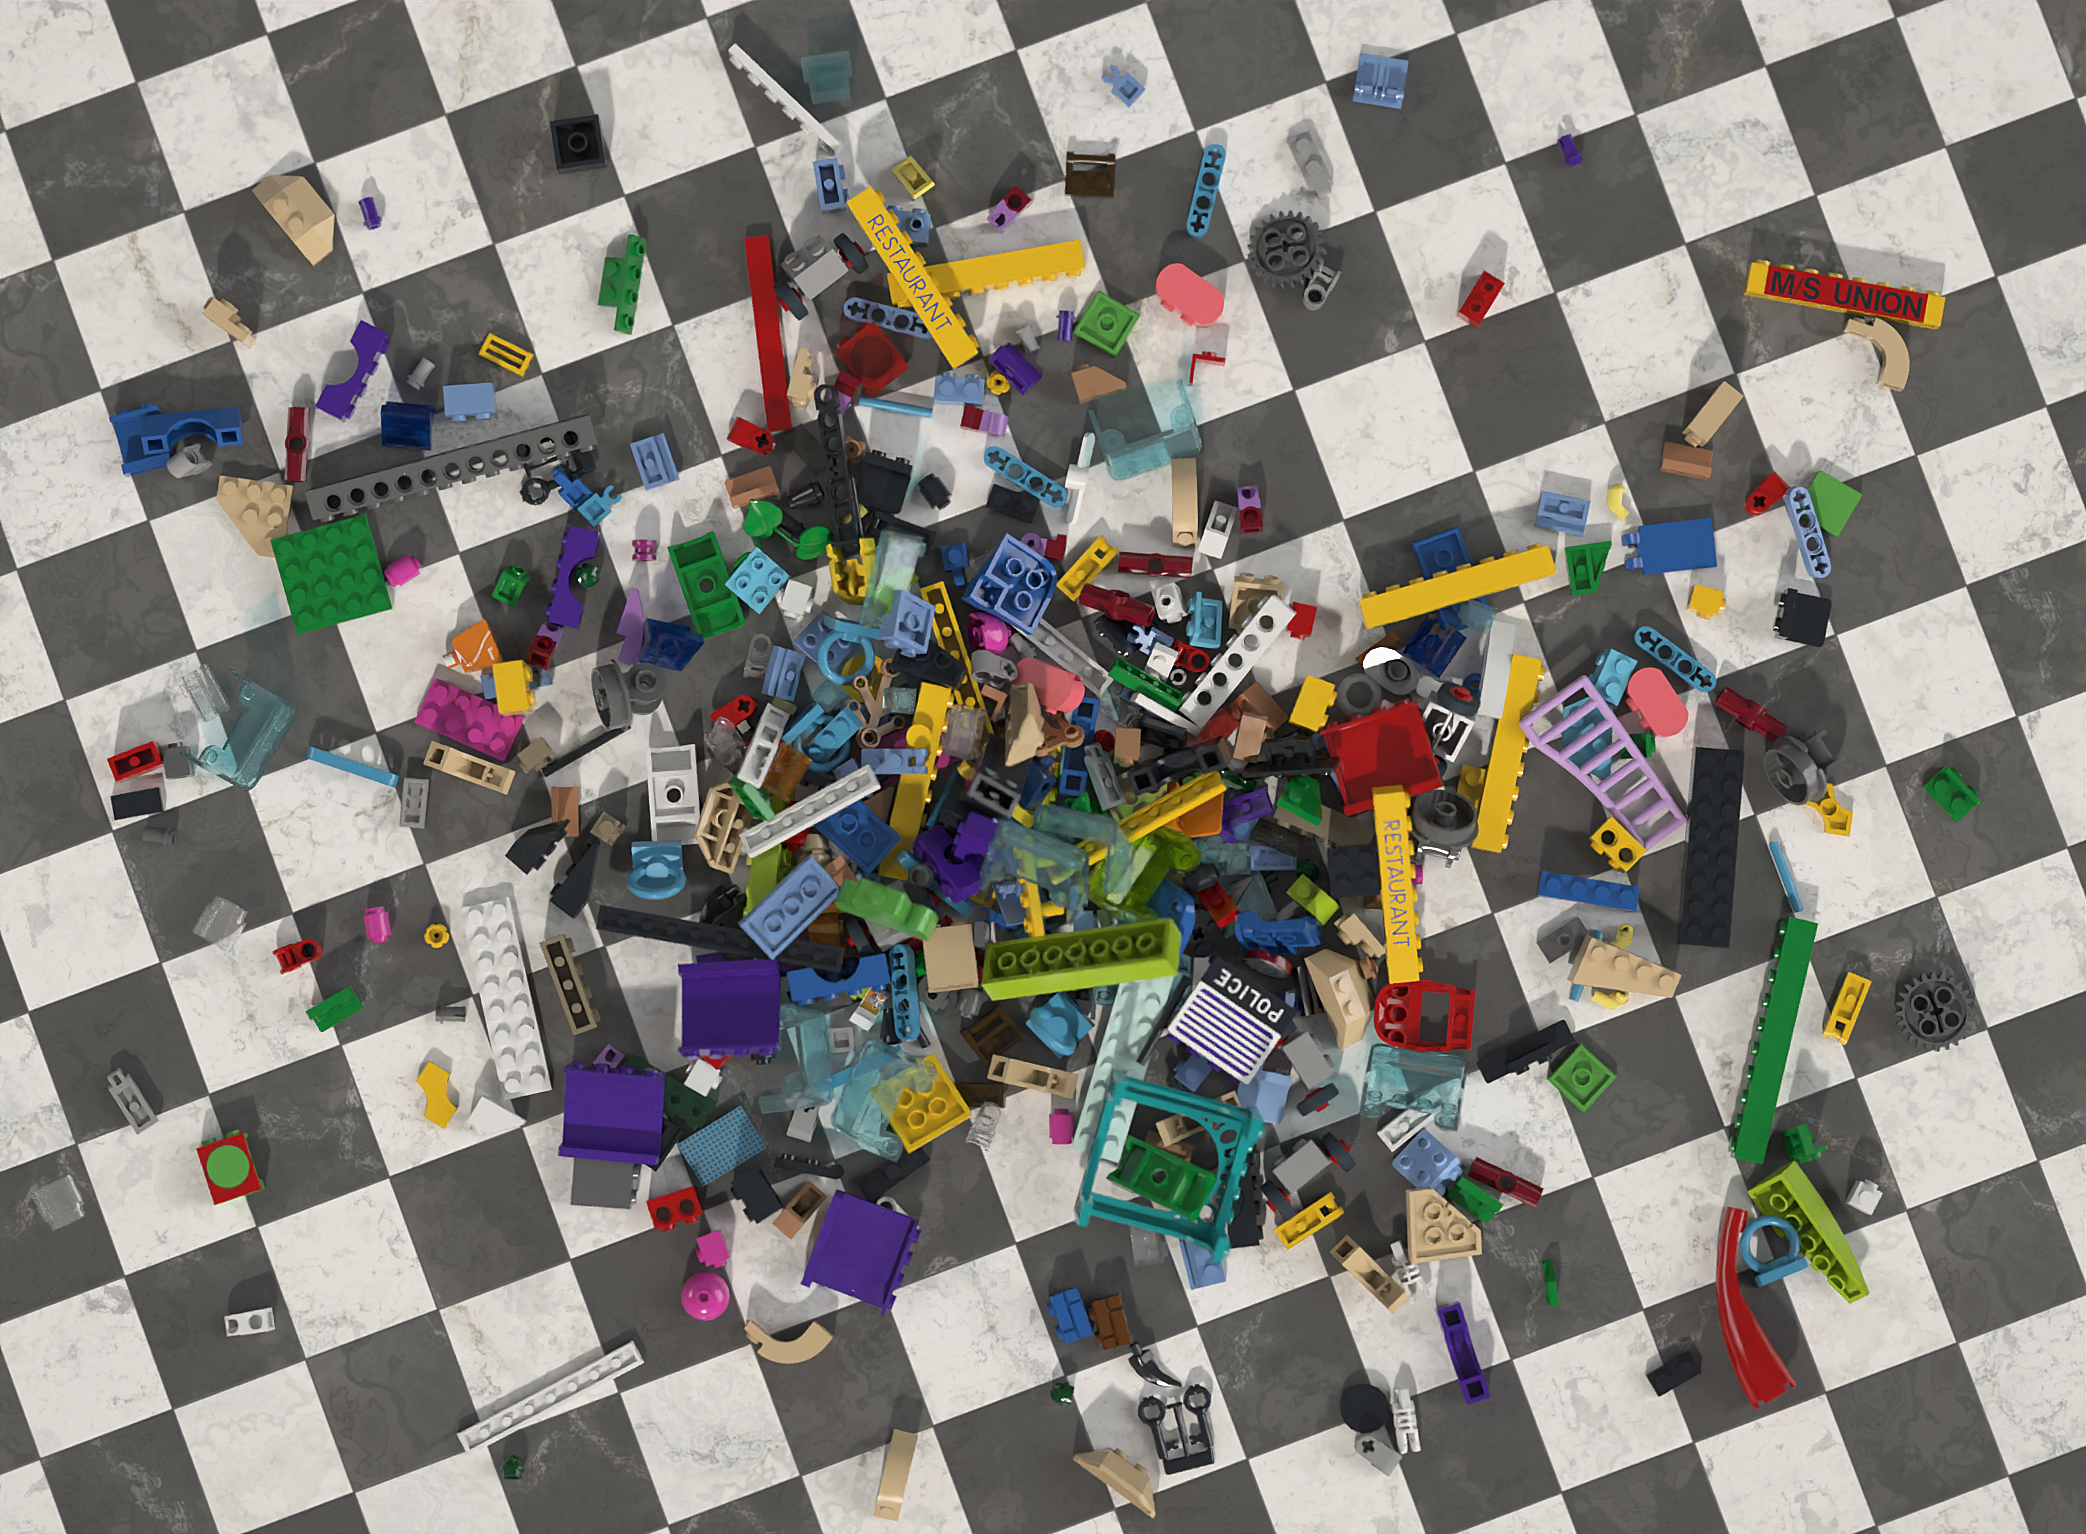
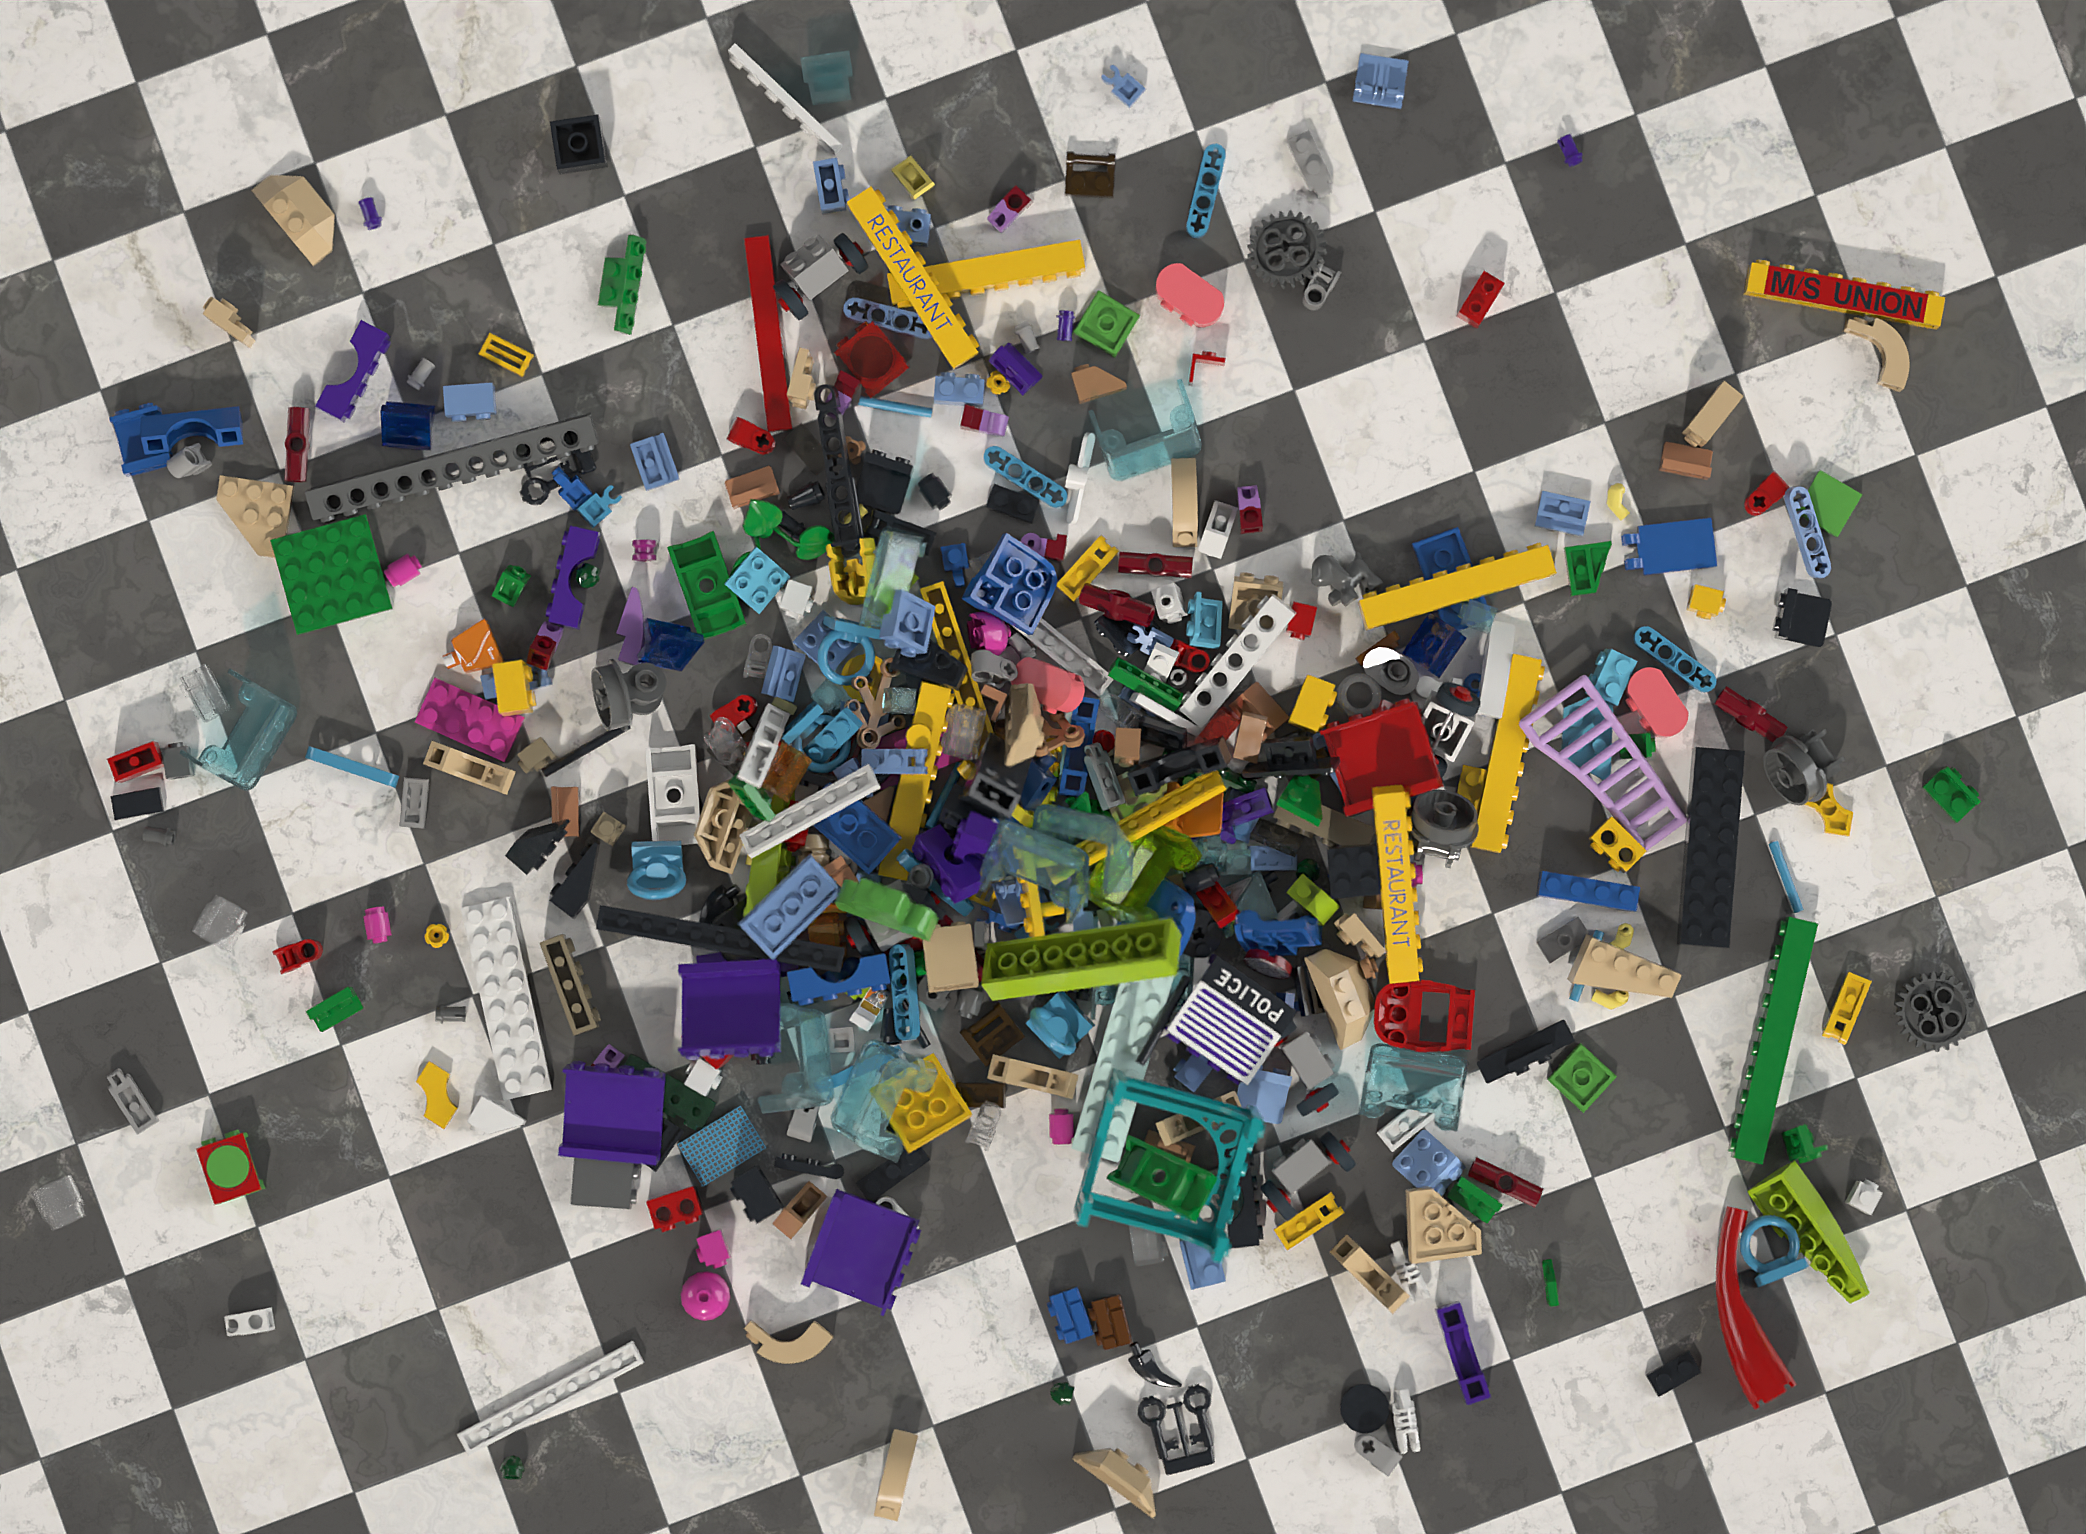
none -> dark grey animal [1311,552,1383,607]

